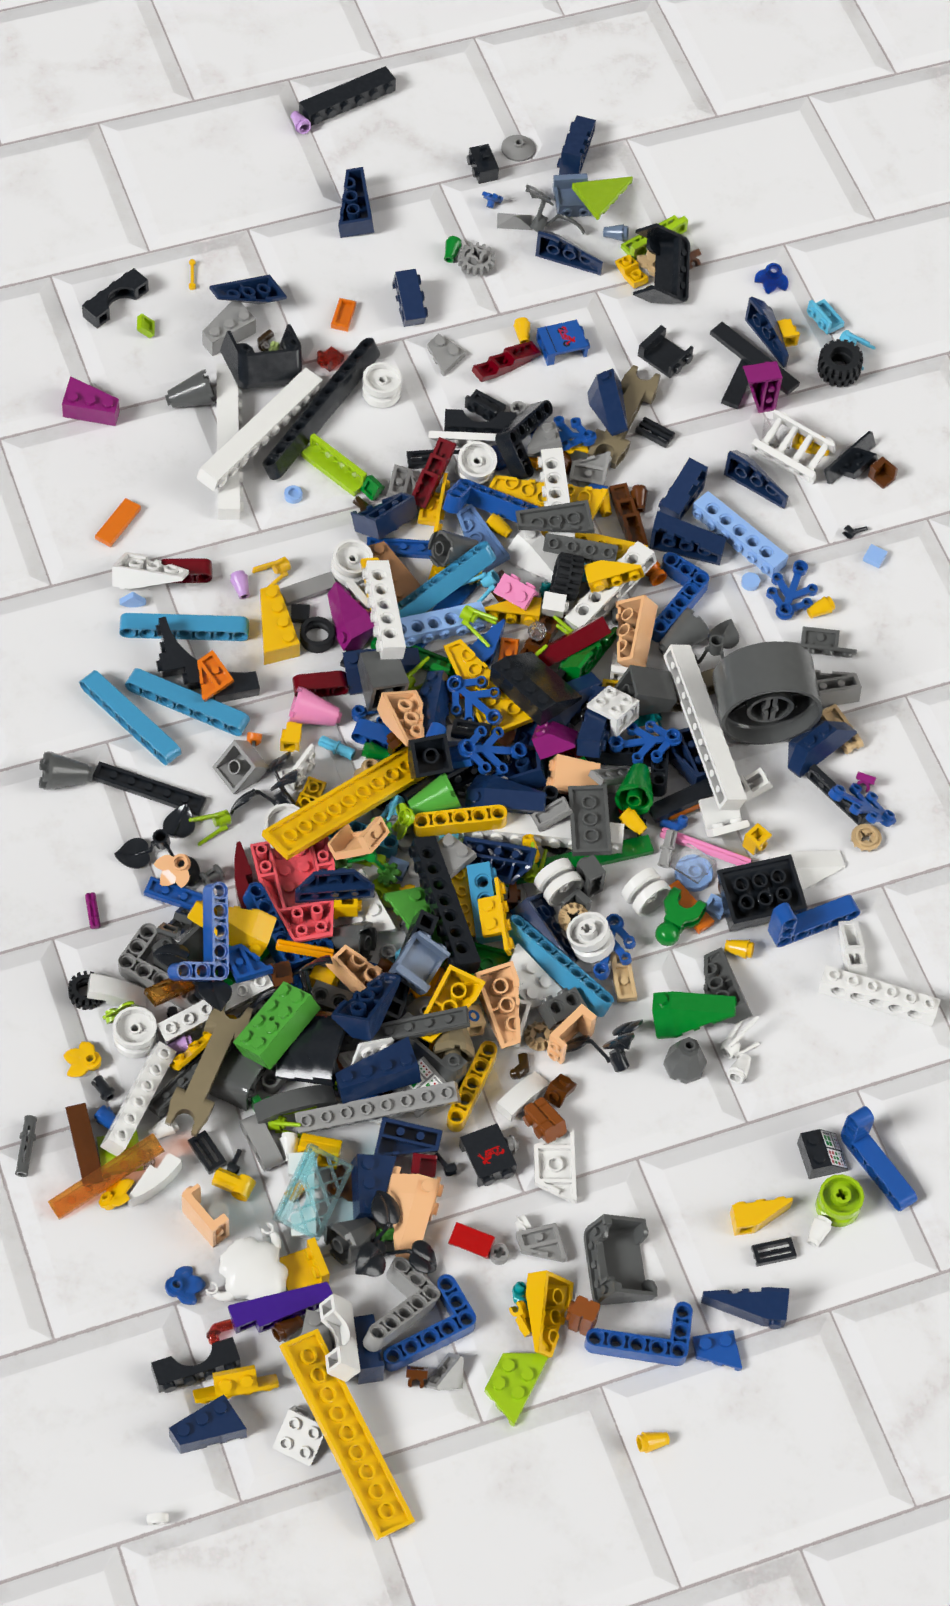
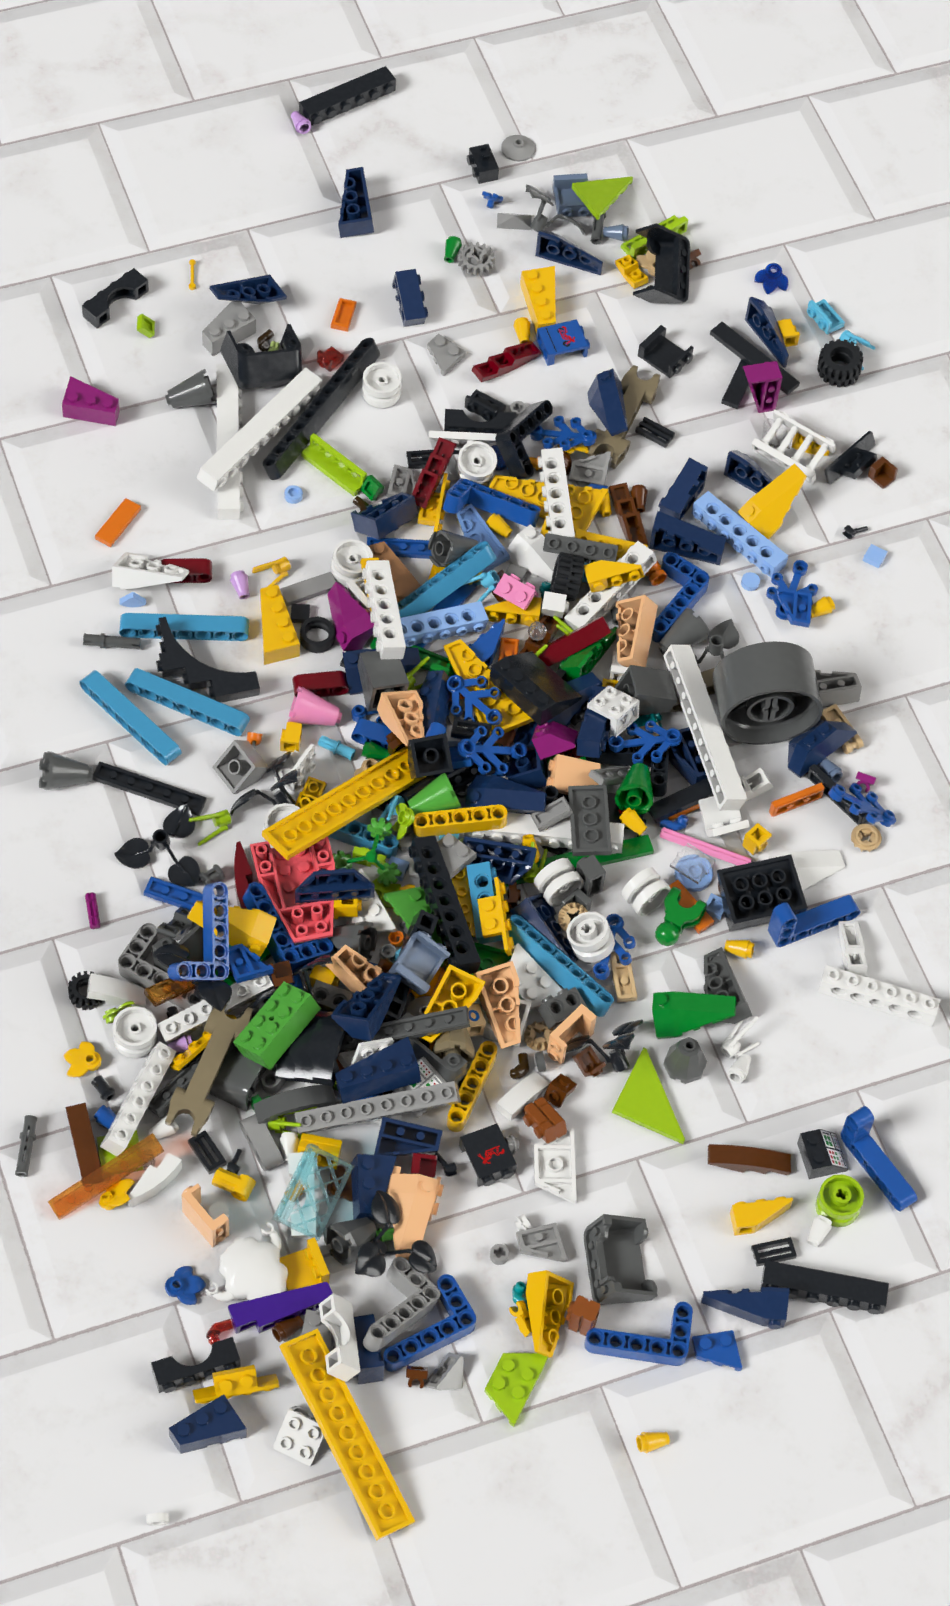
light nougat plate [154,854,191,888] -> none
orange wing [197,650,235,702] -> none
light orange axle [276,939,334,958] -> none
light nougat panel [327,816,390,860] -> none
red hinge [448,1222,495,1259] -> none
lime plant [459,605,498,648] -> none
dark grey wing [515,500,595,534] -> none
light grey wing [527,422,562,455] -> none
dark blue wedge [557,115,596,175] -> none
light grey axle [657,829,678,868] -> none
dark grey bracket [783,626,857,658] -> none
none -> dark grey pin [83,633,140,650]
none -> orange hinge [388,930,405,948]
none -> light grey tile [506,563,527,582]
none -> yellow wedge [520,266,556,335]
none -> dark grey tile [535,1051,546,1072]
none -> reddish brown bracket [572,1045,607,1077]
none -> dark grey pin [590,212,606,245]
none -> lime tile [612,1047,685,1144]
none -> reddish brown slope [708,1144,791,1176]
none -> yellow wedge [738,463,807,539]
none -> black brick [760,1260,889,1314]
none -> orange tile [769,782,825,817]
none -> blue wing [776,588,812,628]
none -> sand blue cone [818,757,843,783]

